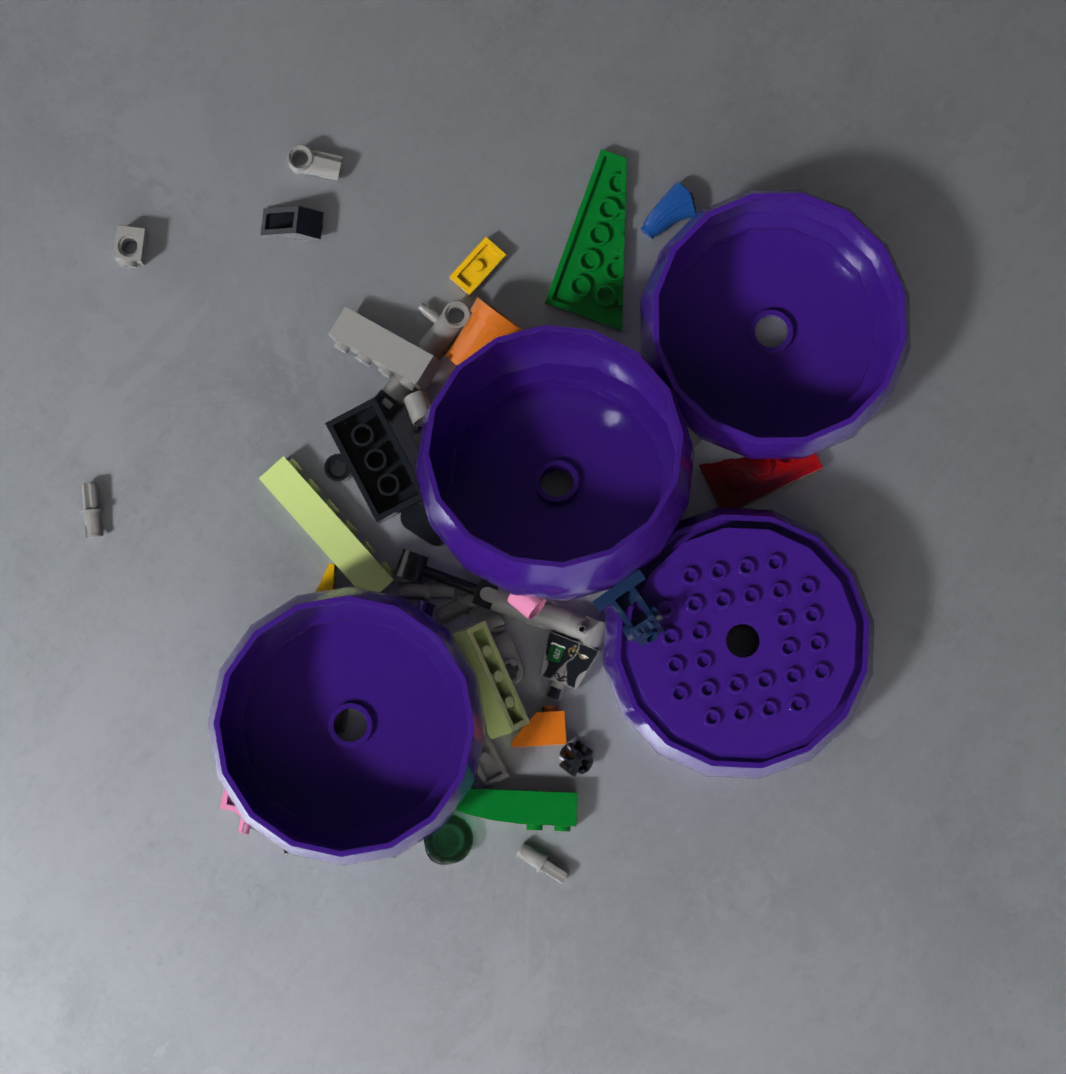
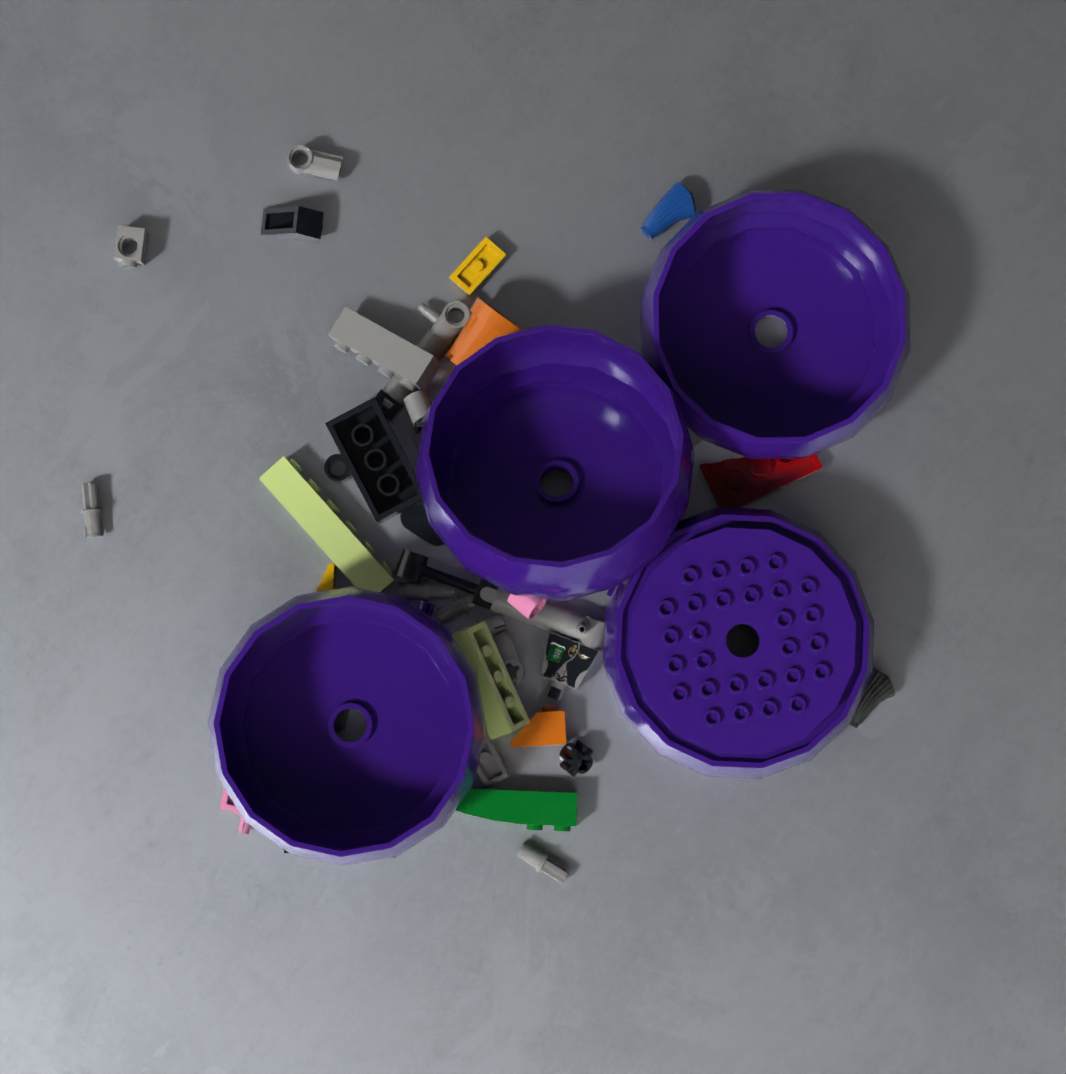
clear green piece [424,815,473,865] -> none
green wing [545,149,627,332] -> none
dark blue tile [592,569,664,646] -> none
none -> pearl dark grey piece [850,668,895,728]

